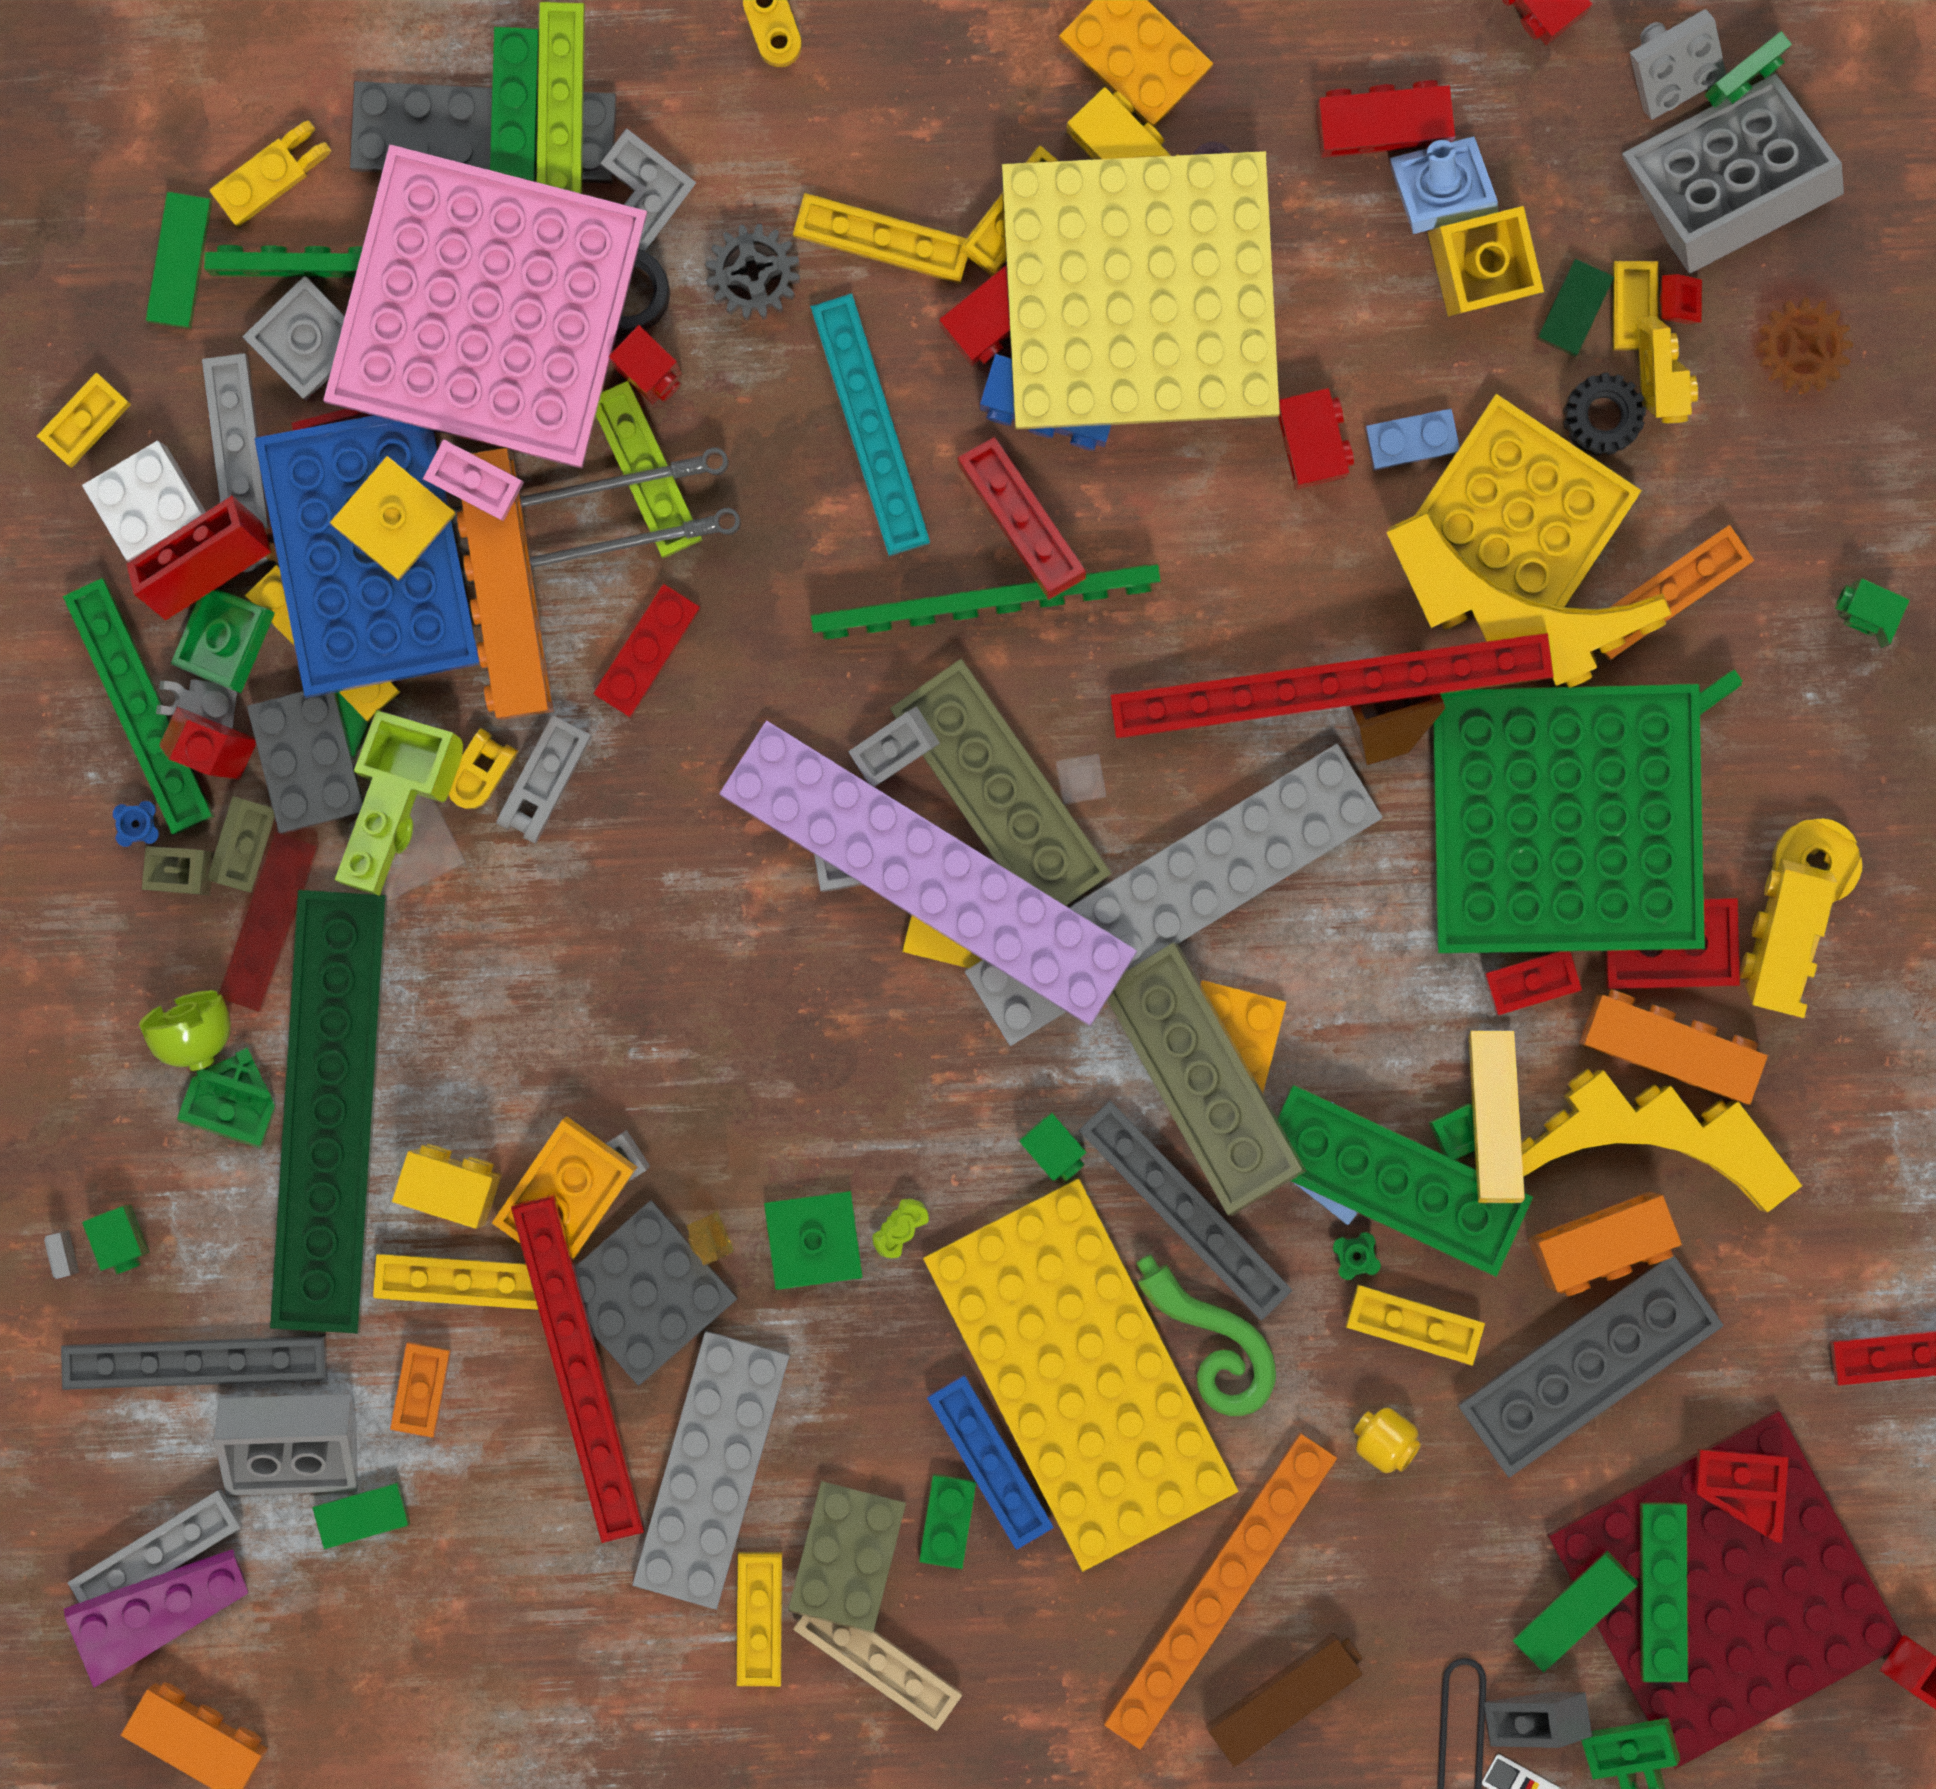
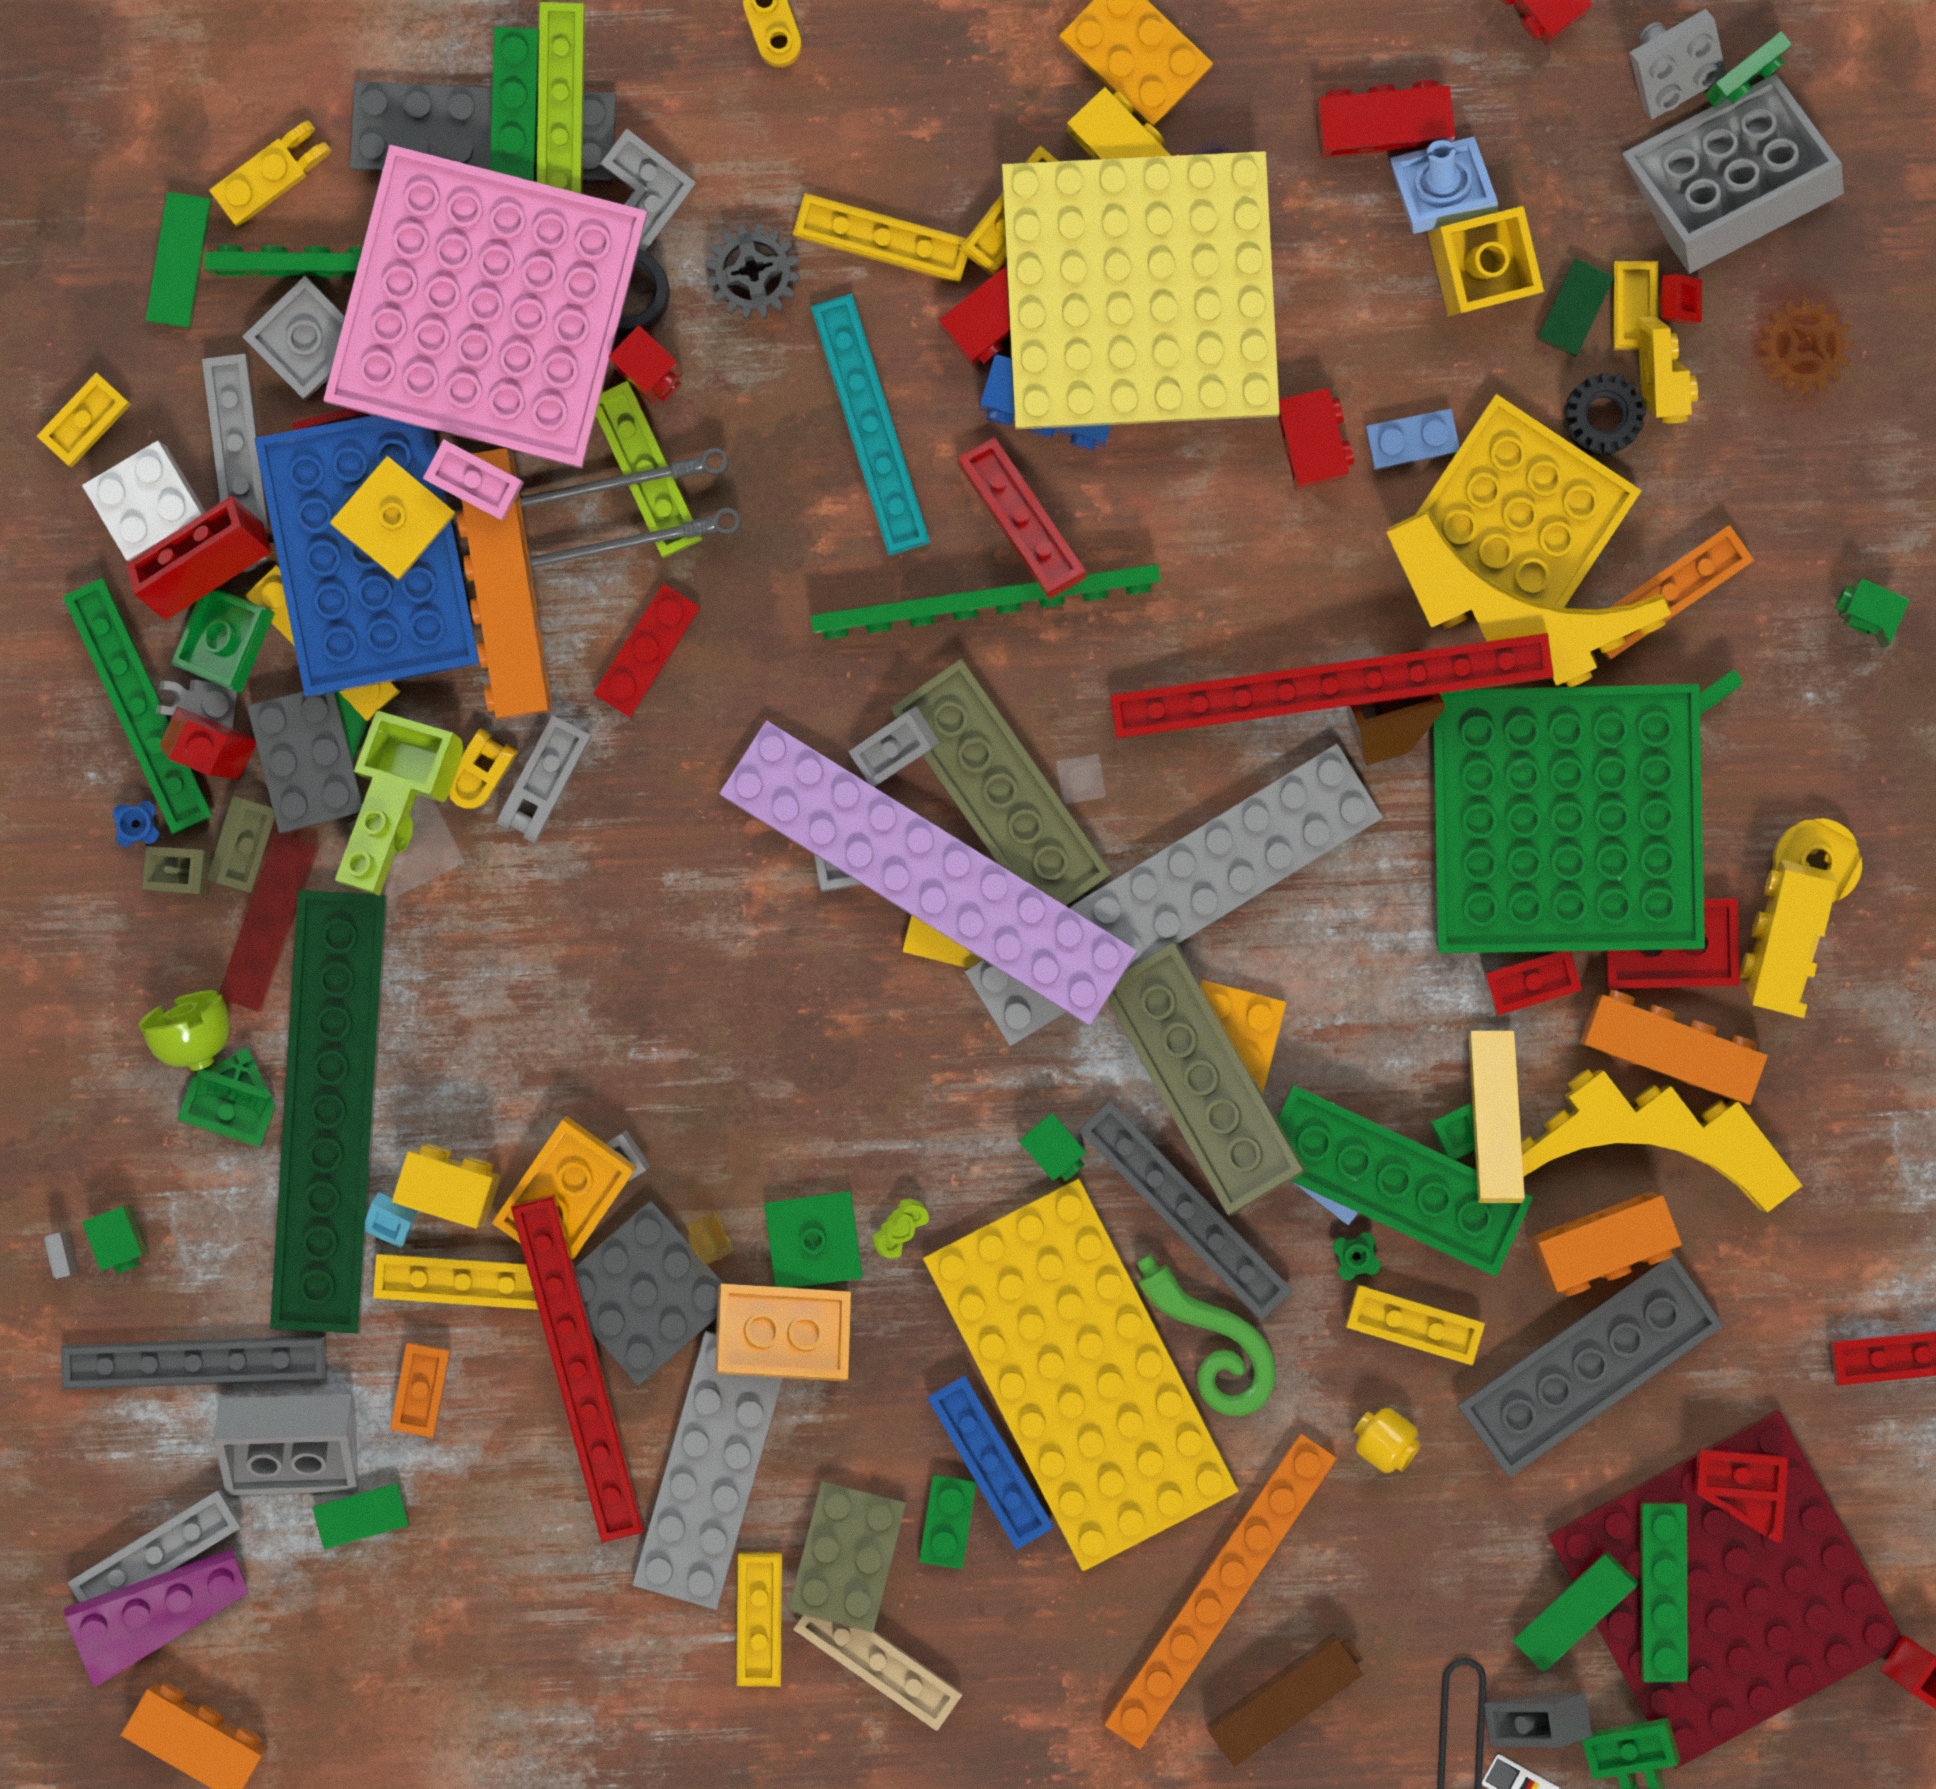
none -> medium azure plate [365,1192,418,1249]
none -> light orange plate [715,1284,851,1382]

